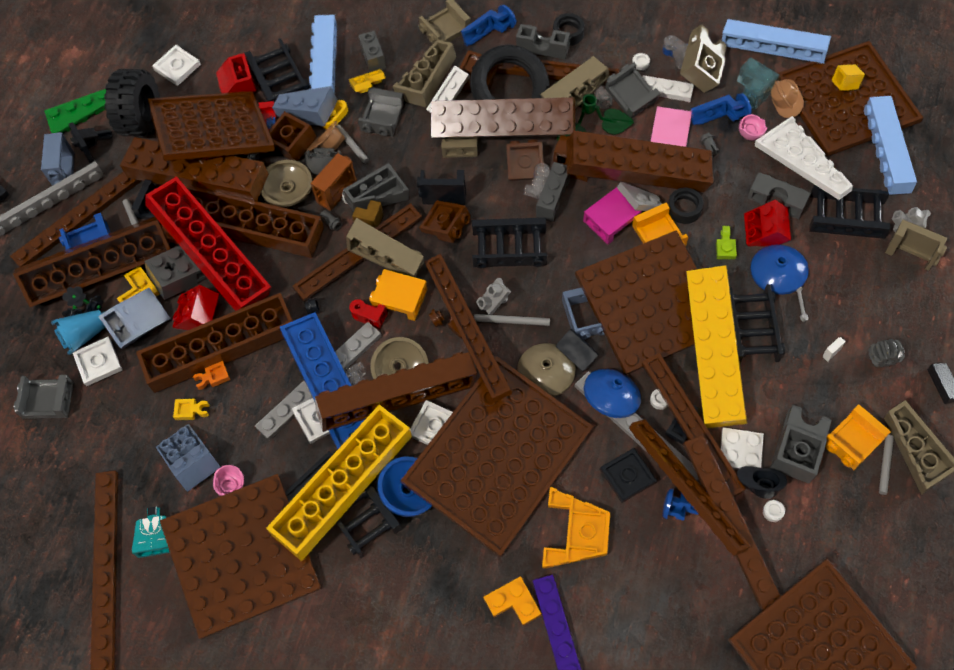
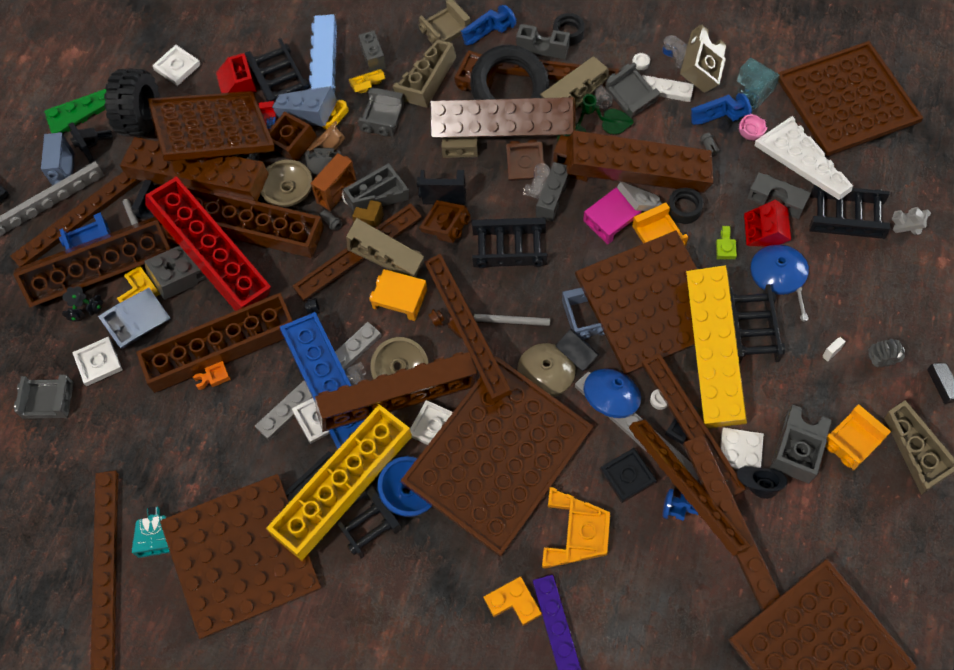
dark azure cone [51,310,106,355] -> none
sand blue slope [156,424,220,492] -> none
red slope [173,285,219,330] -> none
yellow plate [173,399,210,420] -> none
bright pink hair [213,465,244,496] -> none
light grey bar [336,124,369,164] -> none
red leg [349,299,388,329] -> none
white plate [426,66,470,113] -> none
light grey hips [476,278,511,315] -> none
bright pink tile [650,107,691,147] -> none
light blue brick [722,19,831,63] -> none
white tile [763,500,785,522] -> none
medium nougat piece [771,79,804,118] -> none
yellow brick [831,64,865,91] -> none
light blue brick [864,96,917,195] -> none
light grey bar [879,435,894,495] -> none
dark tan panel [885,220,947,271] -> none

